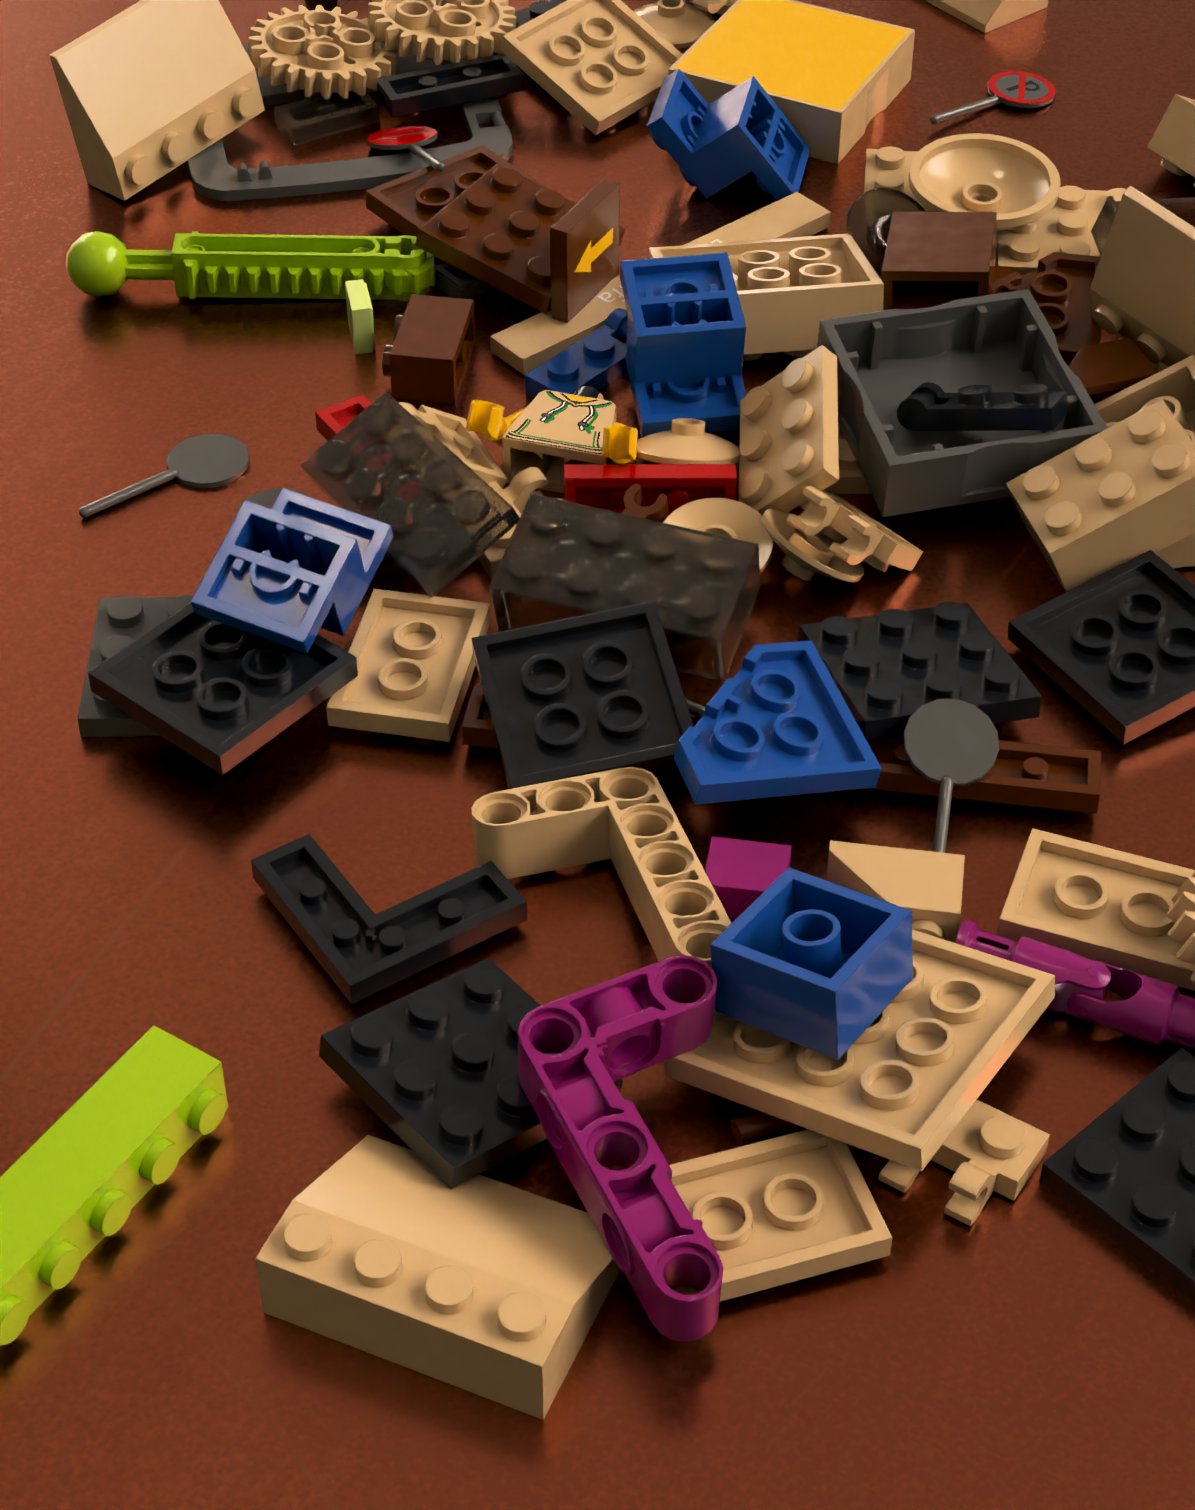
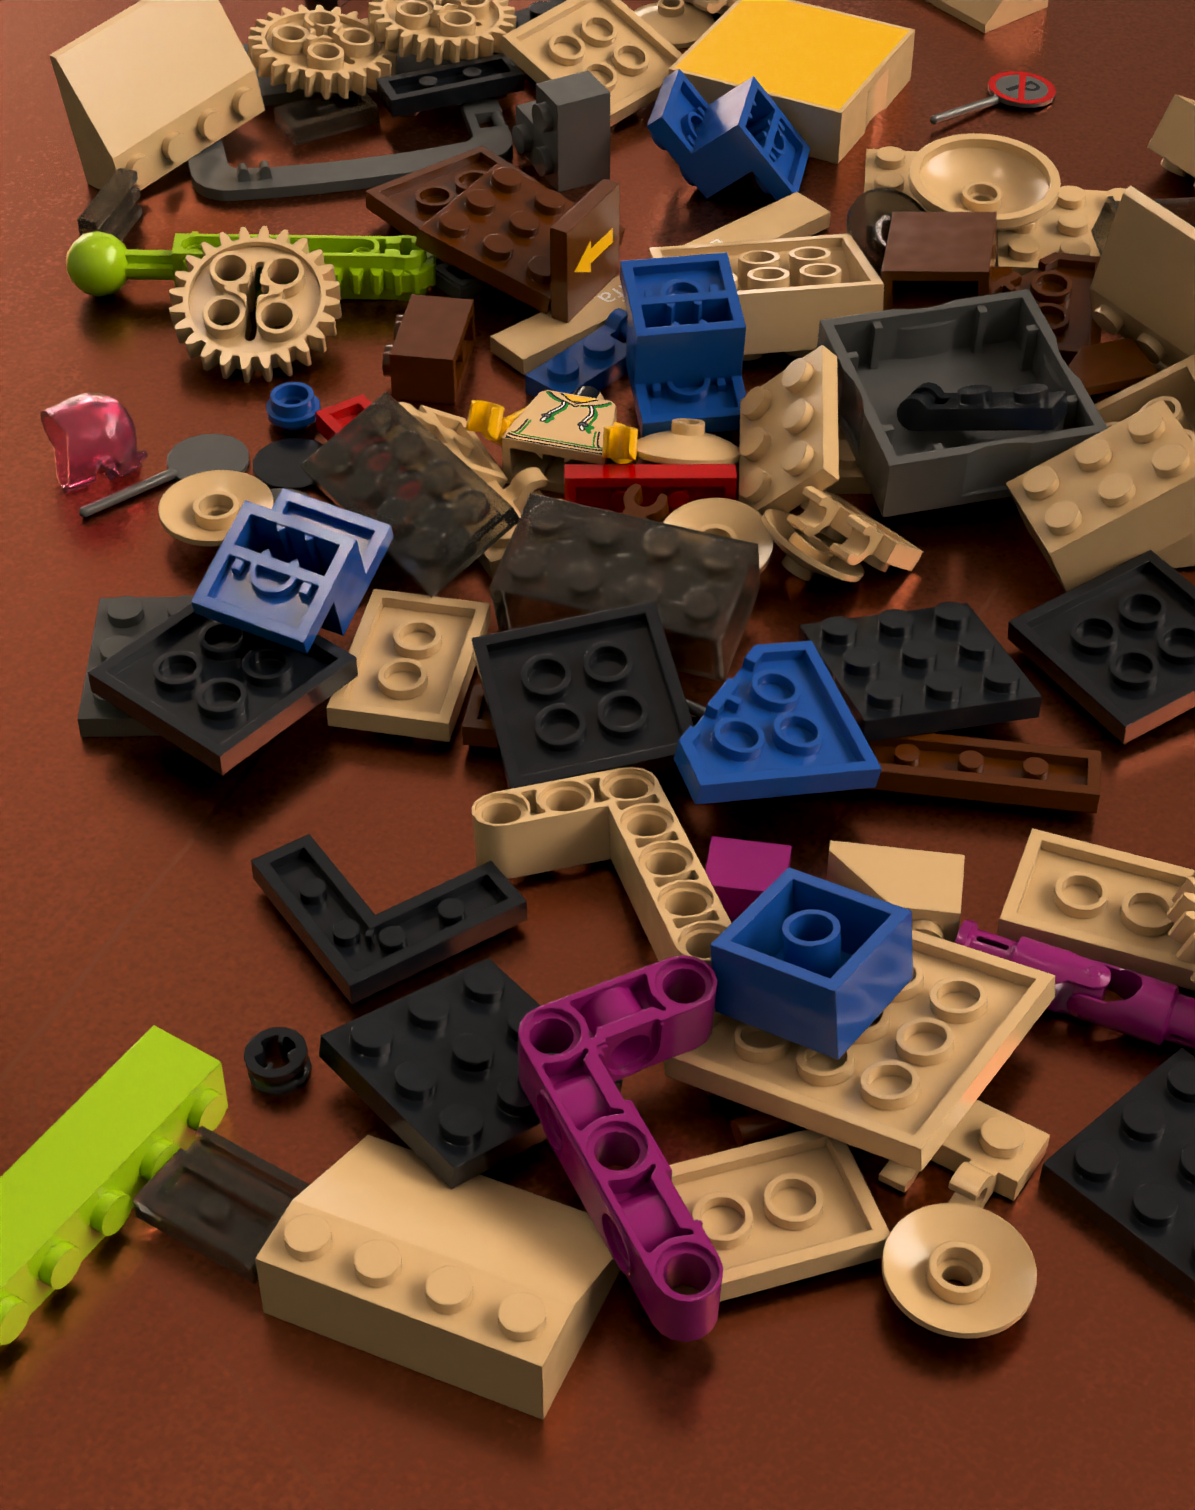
yellowish green tile [345,279,375,354] -> none
piece [367,126,445,172] -> none
dark grey piece [903,699,1000,853] -> none
none -> clear pink helmet [40,392,148,493]
none -> clear smoke tile [77,168,143,241]
none -> clear smoke plate [133,1126,310,1285]
none -> tan dish [158,470,274,547]
none -> tan gear [169,226,342,383]
none -> black bush [244,1027,312,1096]
none -> black piece [253,438,371,518]
none -> blue plate [266,382,321,431]
none -> dark grey brick [512,71,610,192]
none -> tan dish [882,1203,1037,1339]

